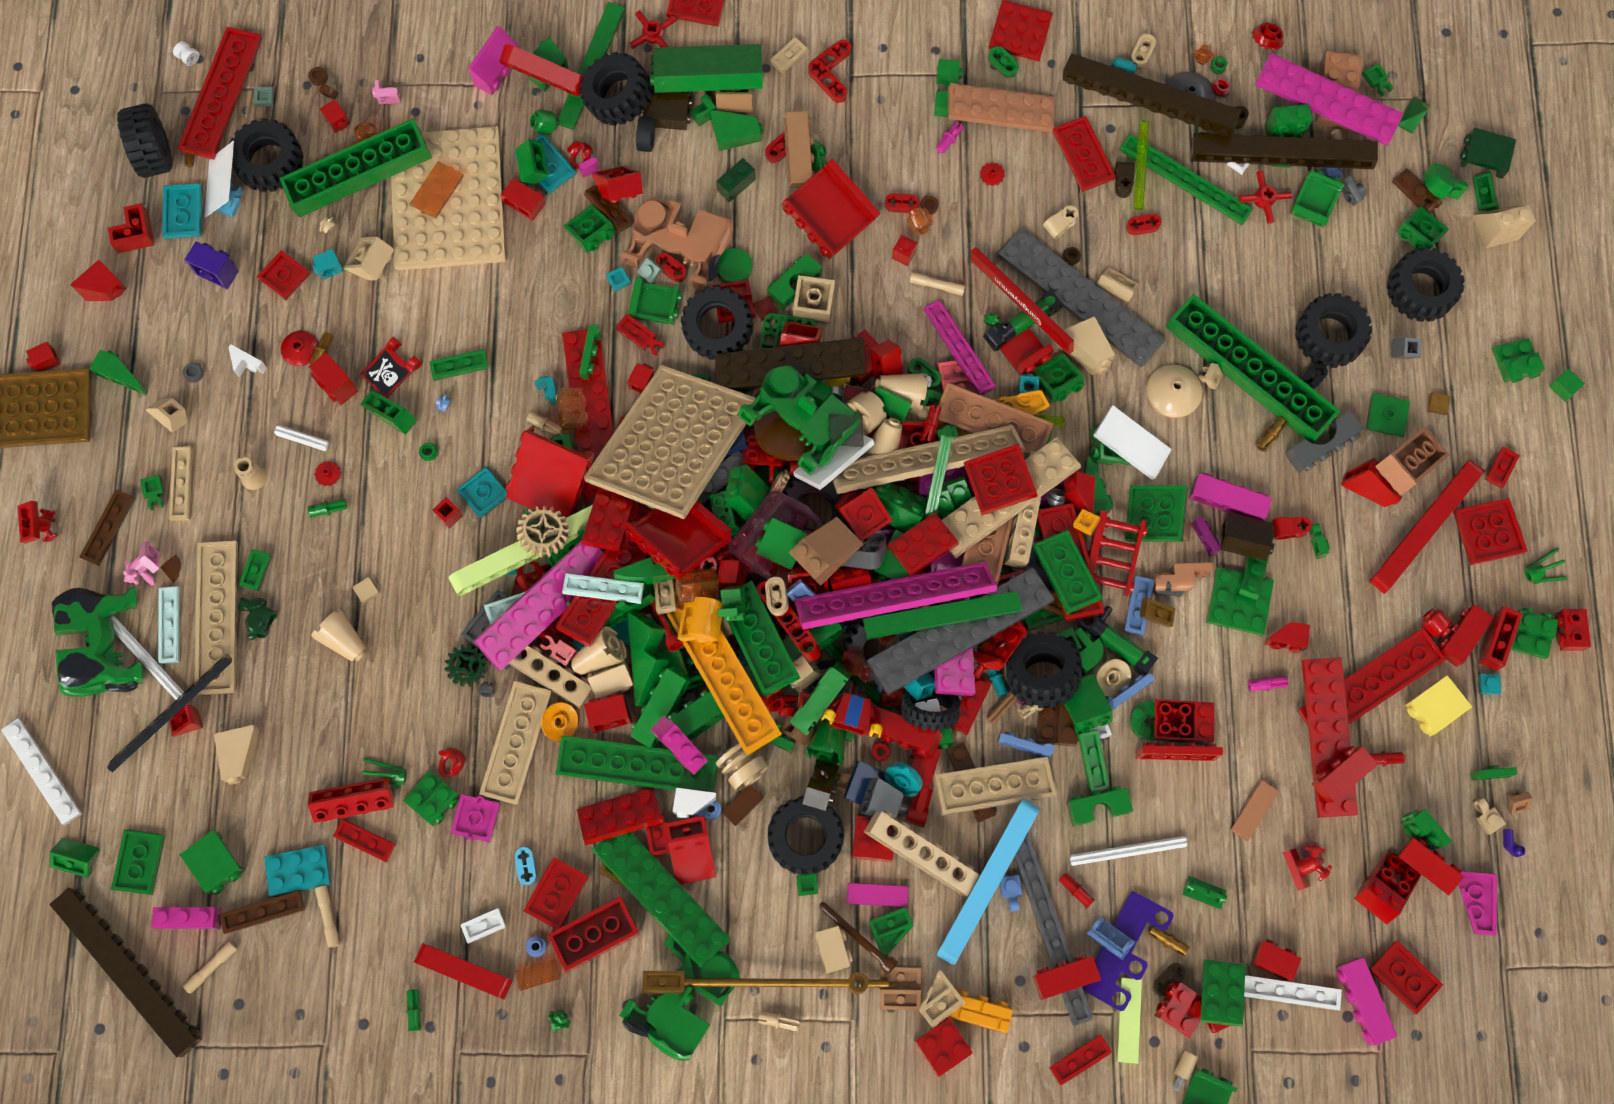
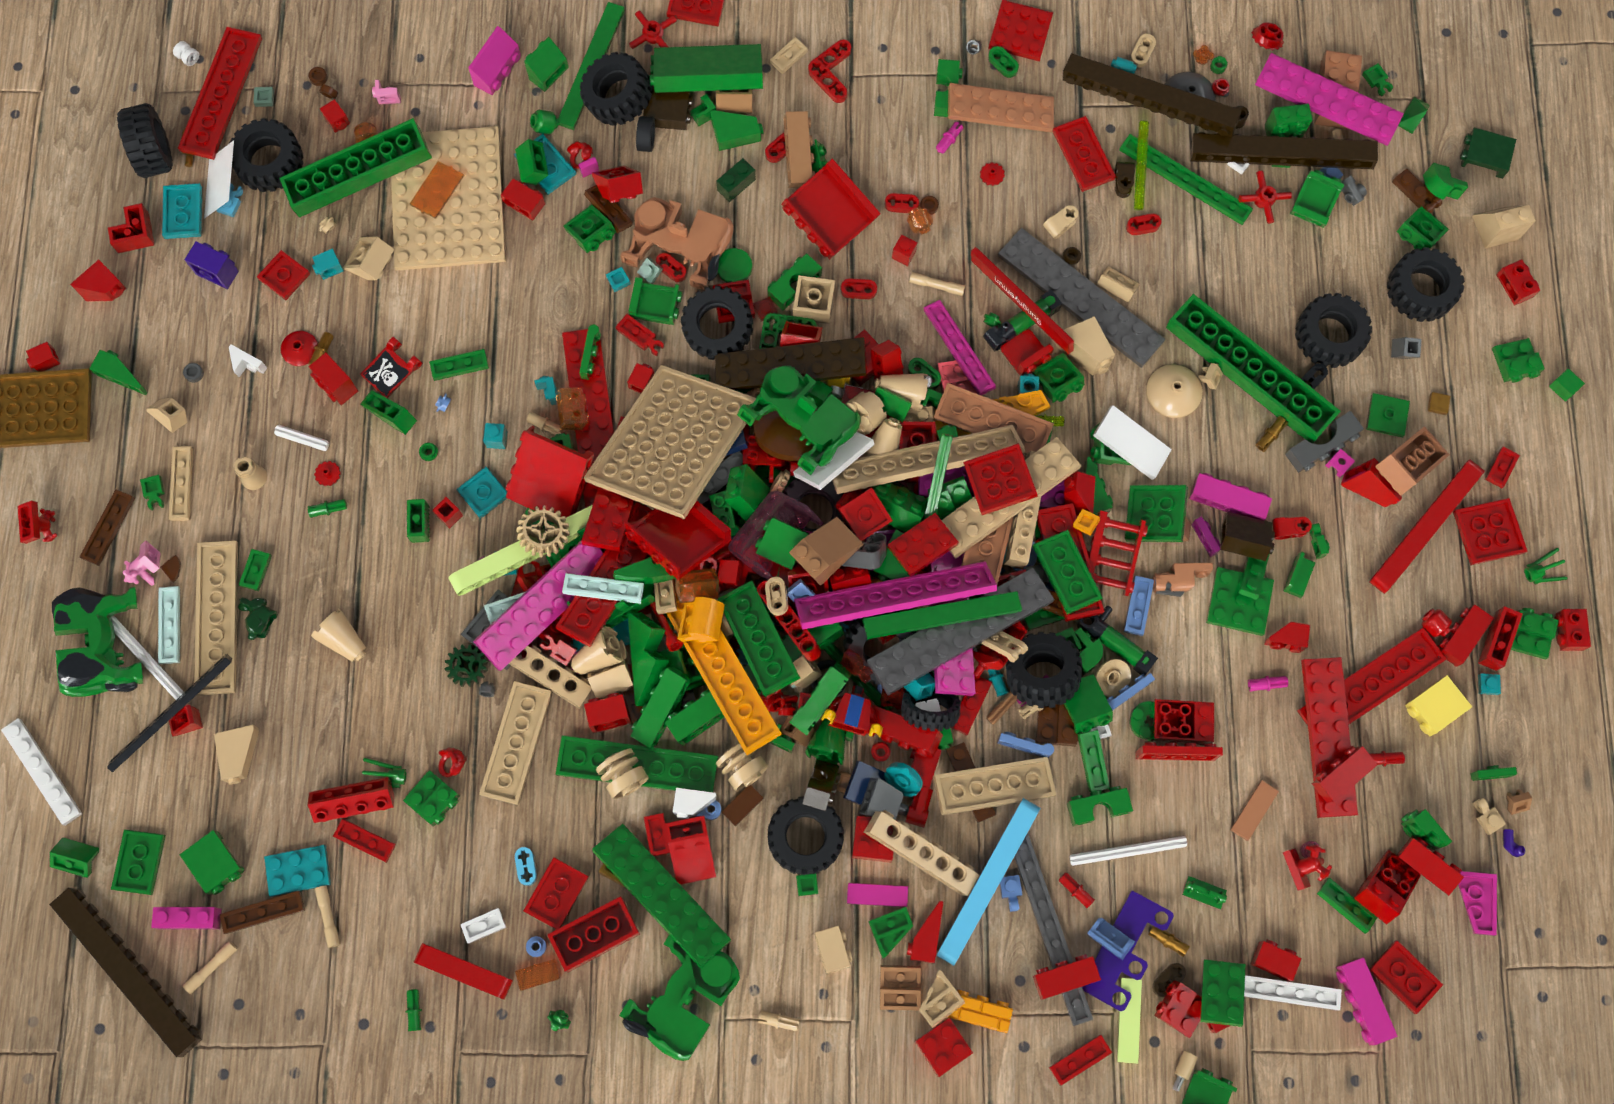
tan tile [352,577,380,604] -> none
dark pink plate [450,794,501,843] -> none
red beam [499,44,583,96] -> none
light orange dish [541,702,578,742] -> none
red plate [576,787,663,846] -> none
pearl gold bar [642,971,889,995] -> none
dark pink arch [650,716,708,775] -> none
green brick [717,586,746,622] -> none
reddish brown piece [819,902,898,974] -> none
clear smoke piece [828,414,865,447] -> none
red pin [920,405,942,444] -> none
flat silver plate [1046,488,1066,508] -> none
pearl gold plate [1139,598,1176,627] -> none
green slope [1472,172,1499,211] -> none
none -> green brick [407,499,430,543]
none -> teal brick [483,423,508,449]
none -> tan wheel [596,748,649,800]
none -> red plate [840,278,877,300]
none -> red slope [907,901,943,964]
none -> dark grey hinge [966,39,982,55]
none -> tan plate [981,631,1028,662]
none -> green panel [1283,552,1316,598]
none -> green plate [1317,877,1378,934]
none -> dark pink piece [1325,449,1355,478]
none -> red brick [1496,259,1540,306]

